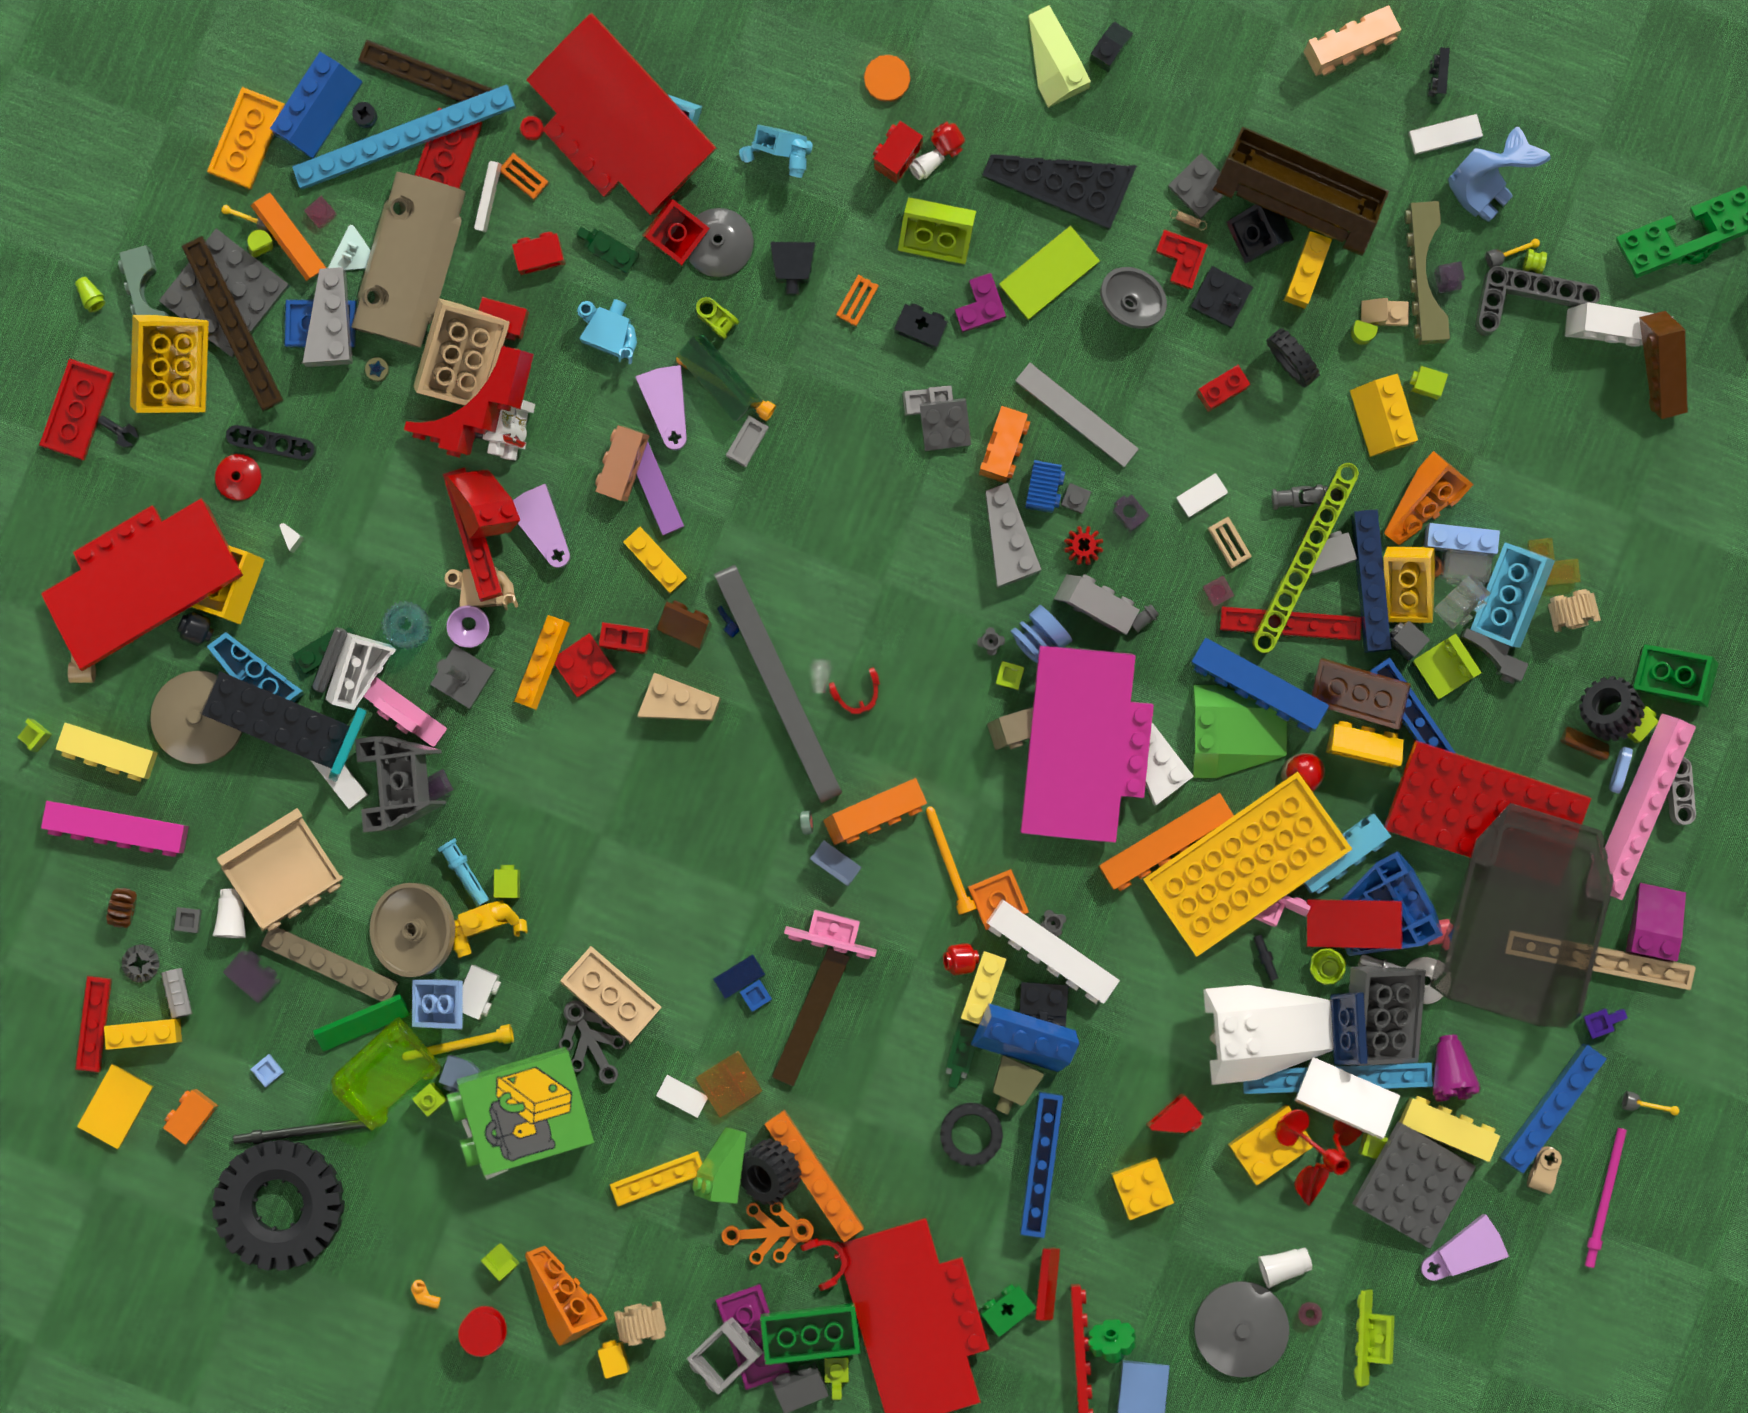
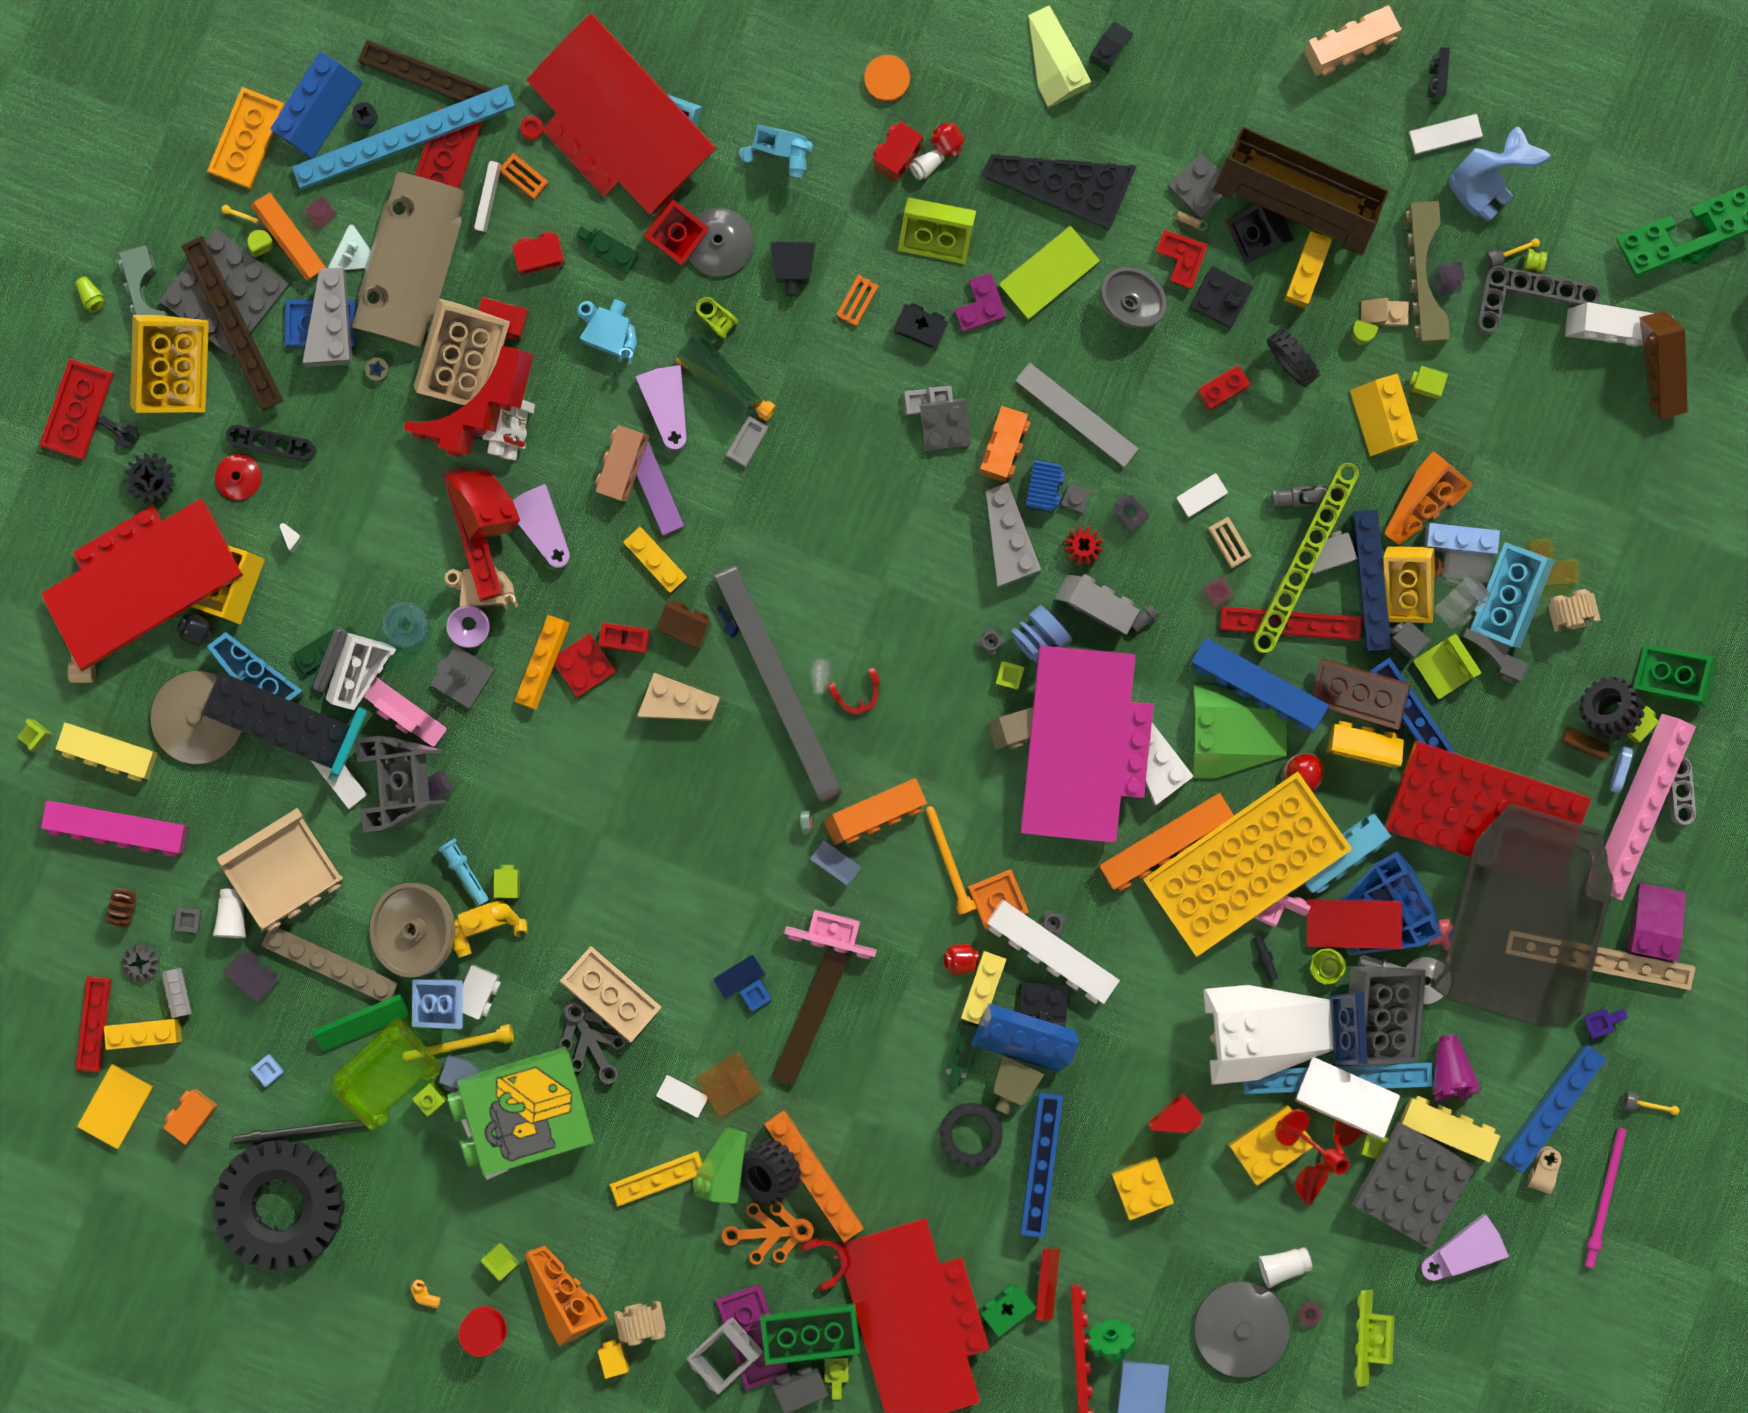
none -> black gear [124,453,176,504]

